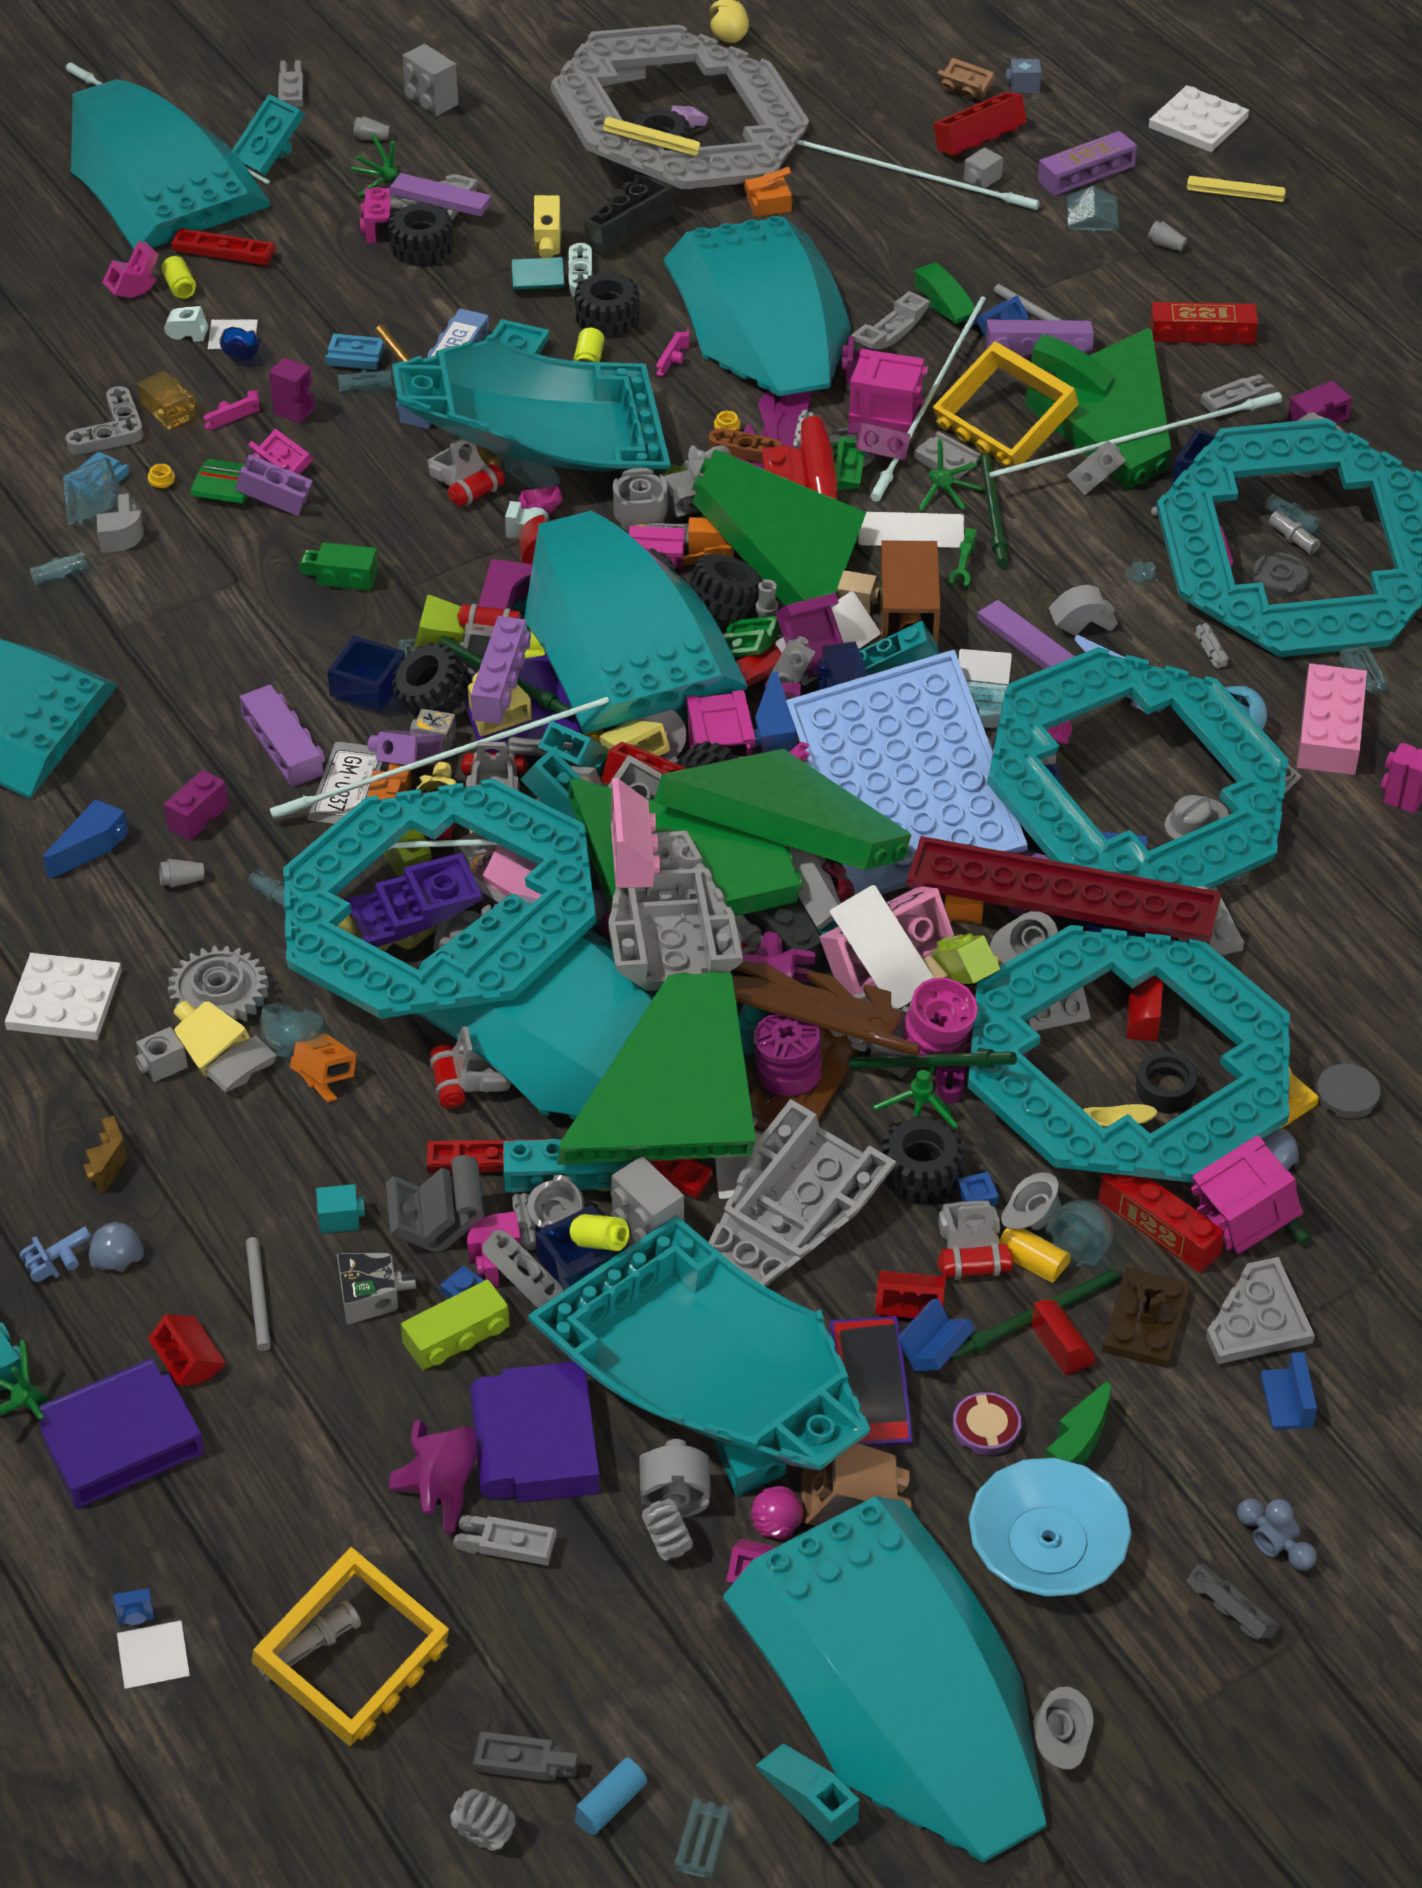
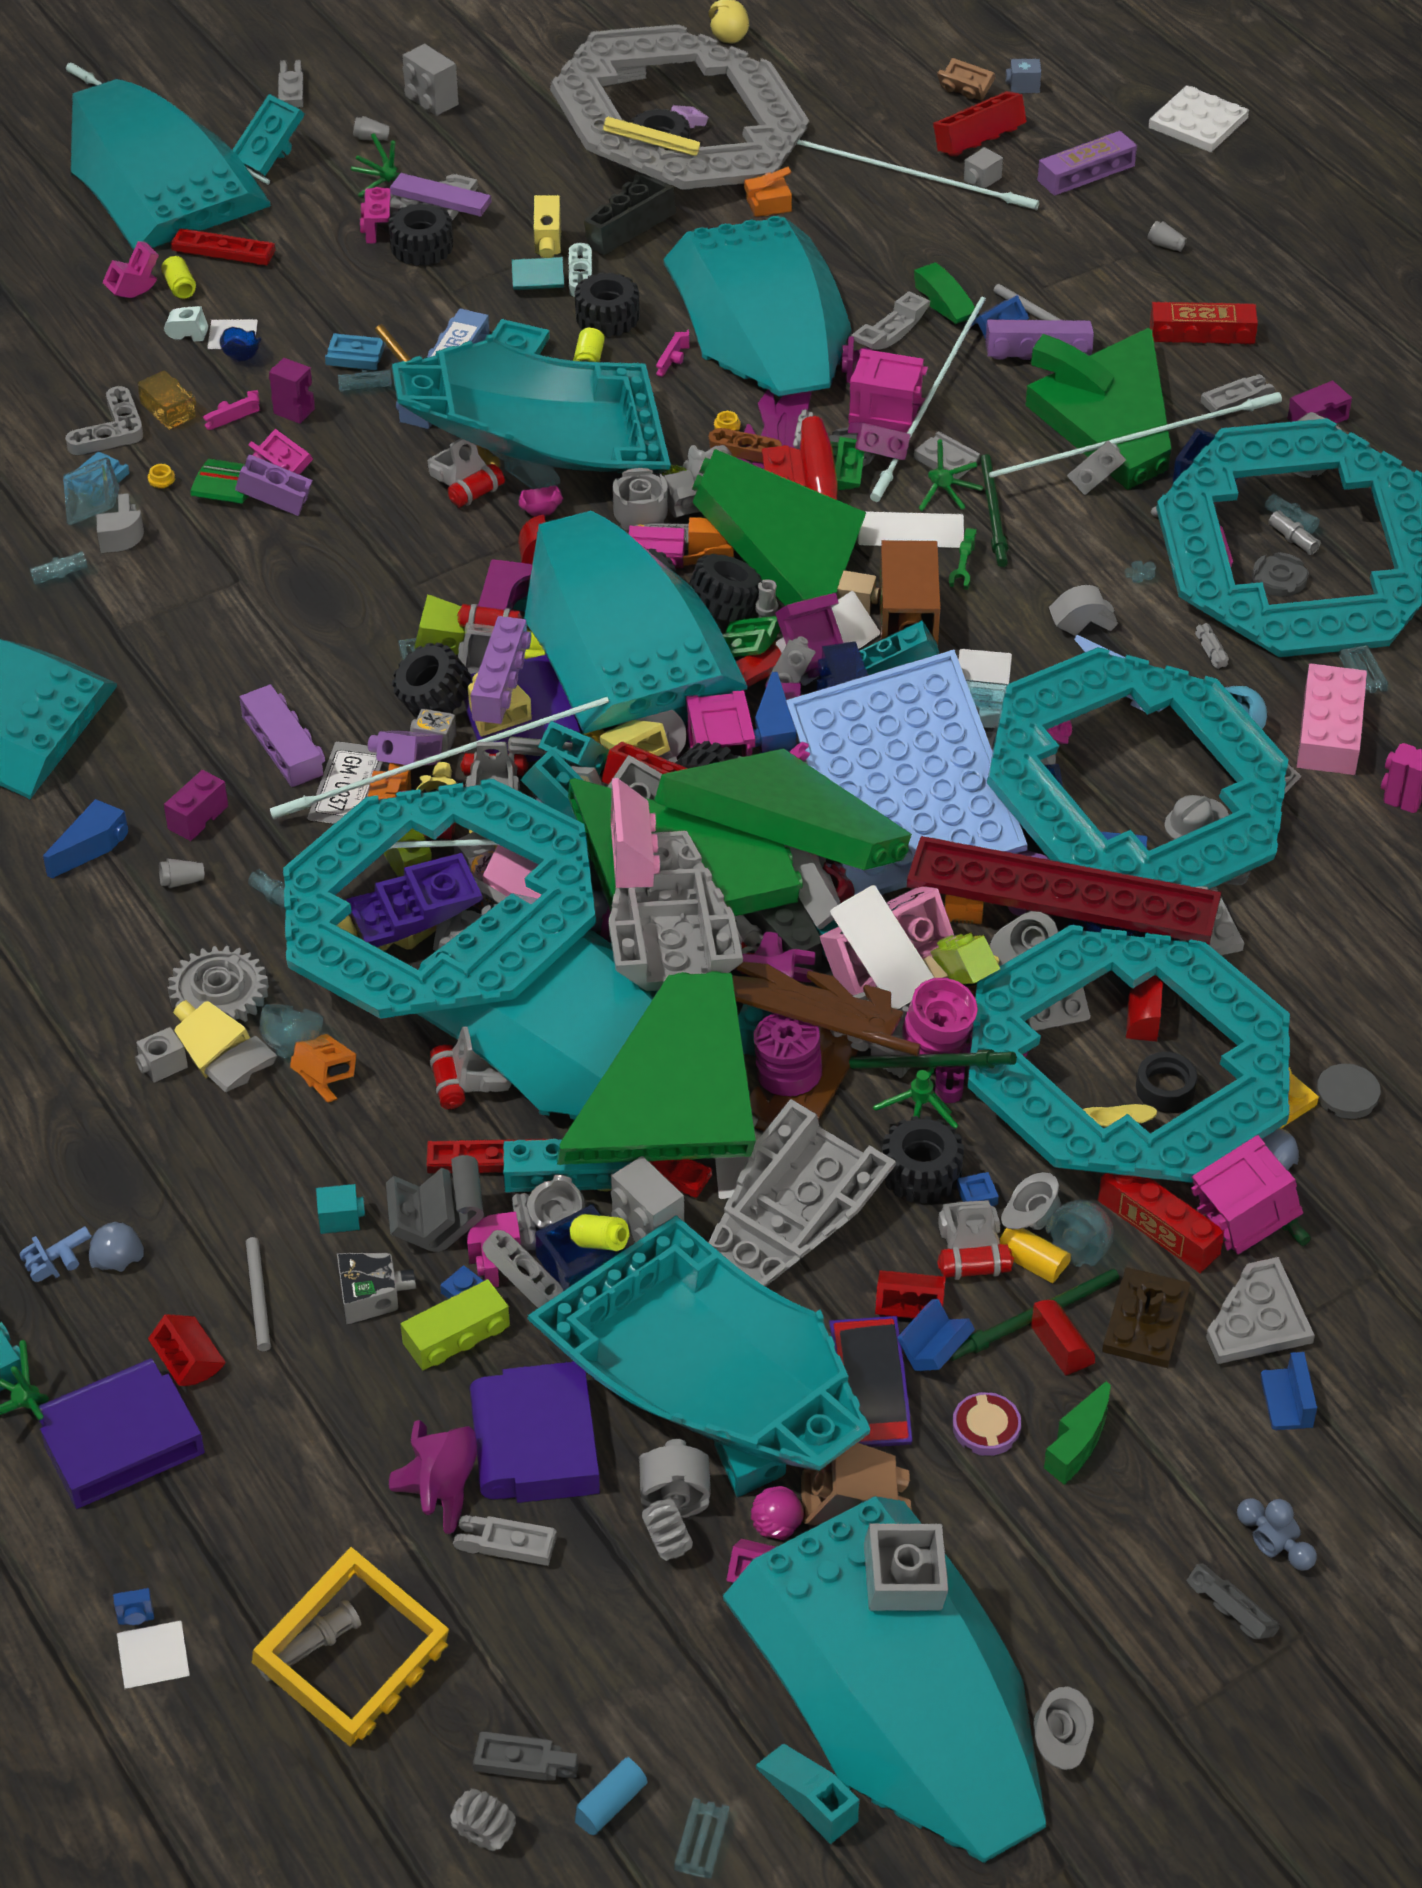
white plate [5,953,122,1040] -> none
pearl gold slope [83,1115,127,1194] -> none
green brick [298,542,378,591] -> none
clear blue piece [327,635,405,712] -> none
dark green bar [438,636,573,719] -> none
light aqua leg [505,501,549,539] -> none
yellow window [933,341,1079,467] -> none
medium azure dish [968,1458,1132,1597] -> none
medium lavender tile [977,600,1075,669] -> none
clear light blue slope [1067,186,1119,231] -> none
light yellow axle [1187,176,1285,202] -> none
none -> light grey brick [864,1524,948,1610]

